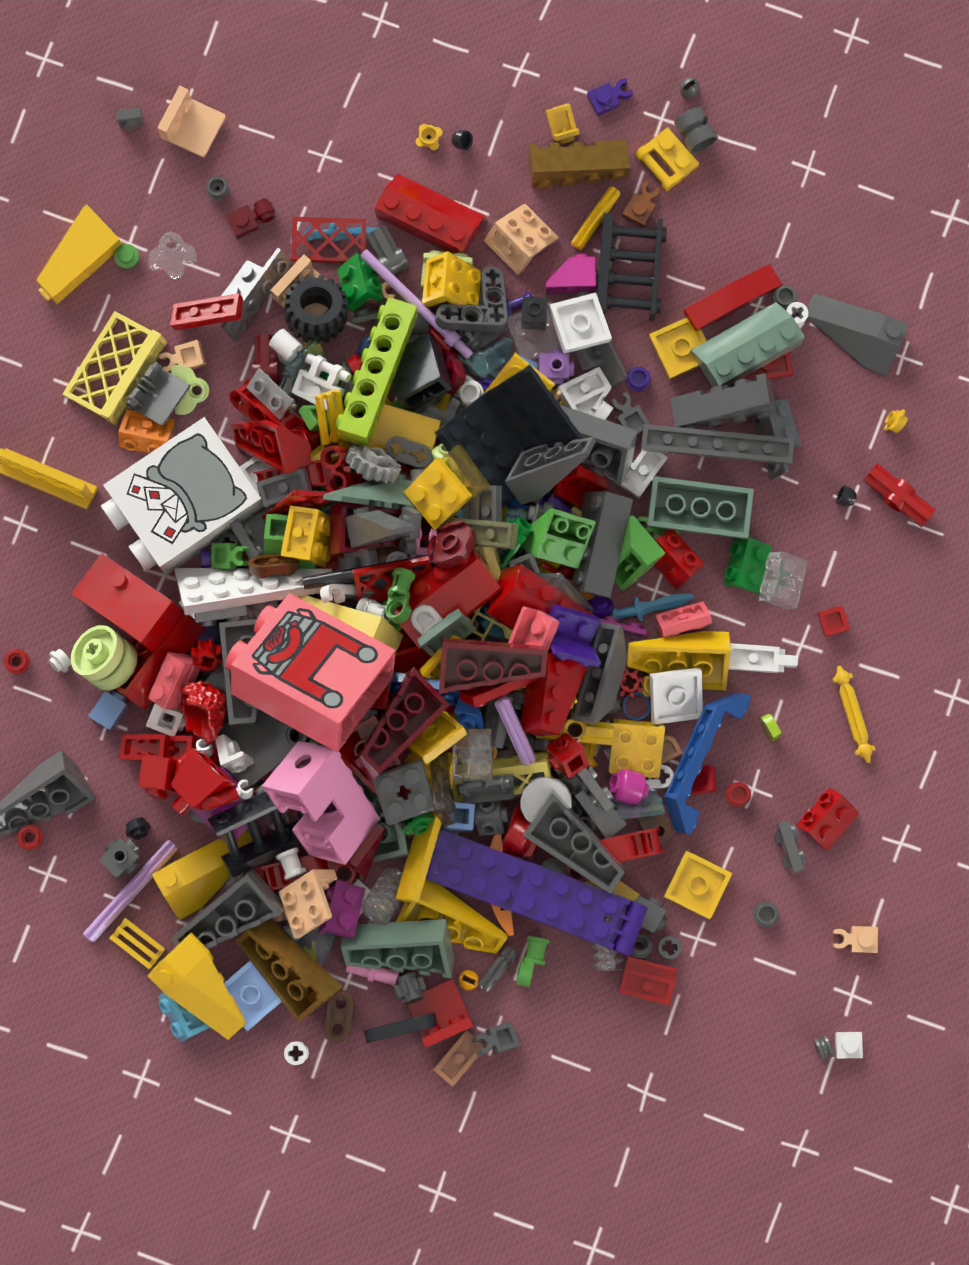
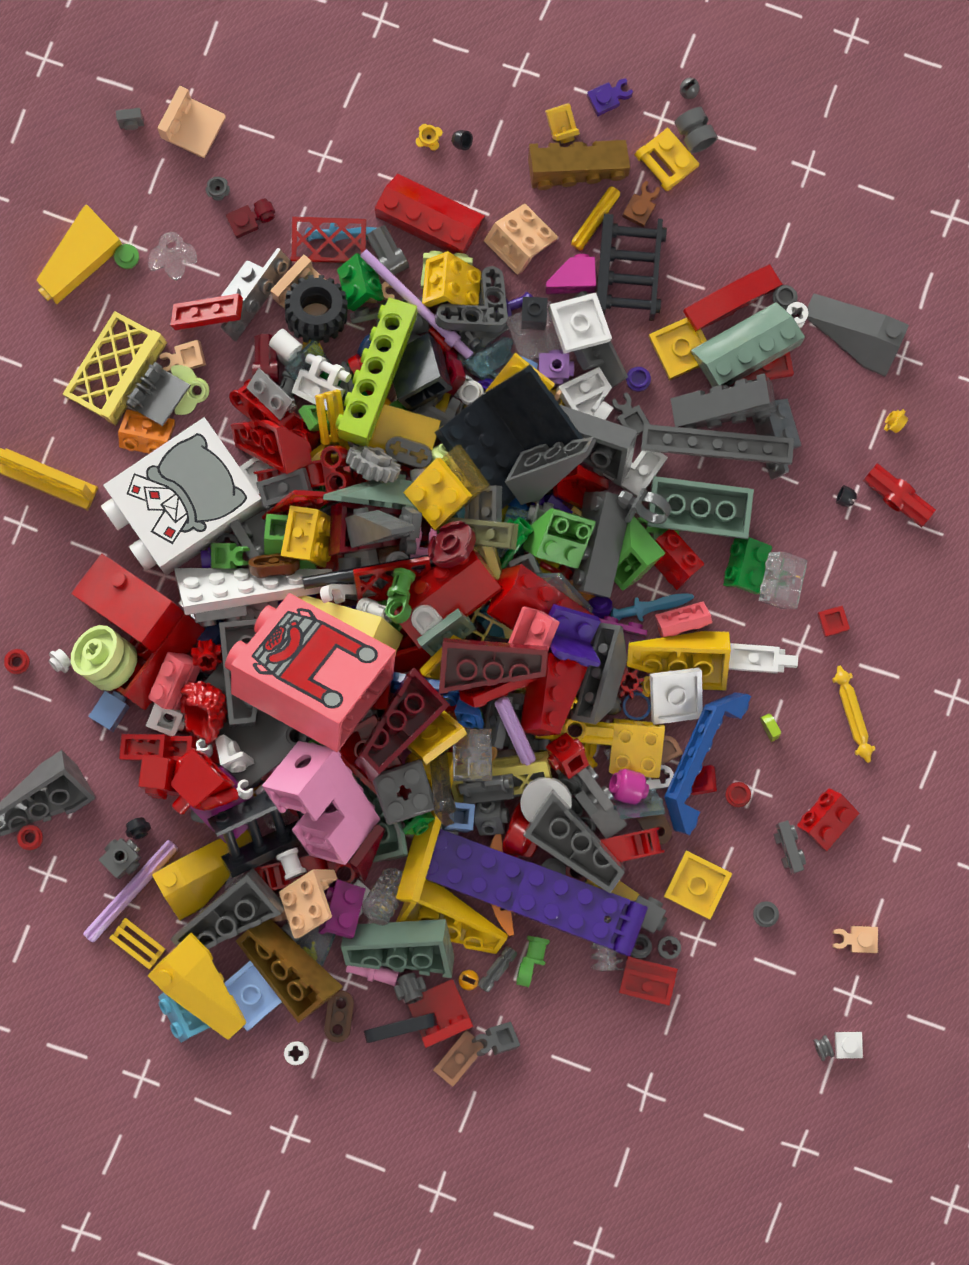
none -> dark grey piece [616,488,671,524]

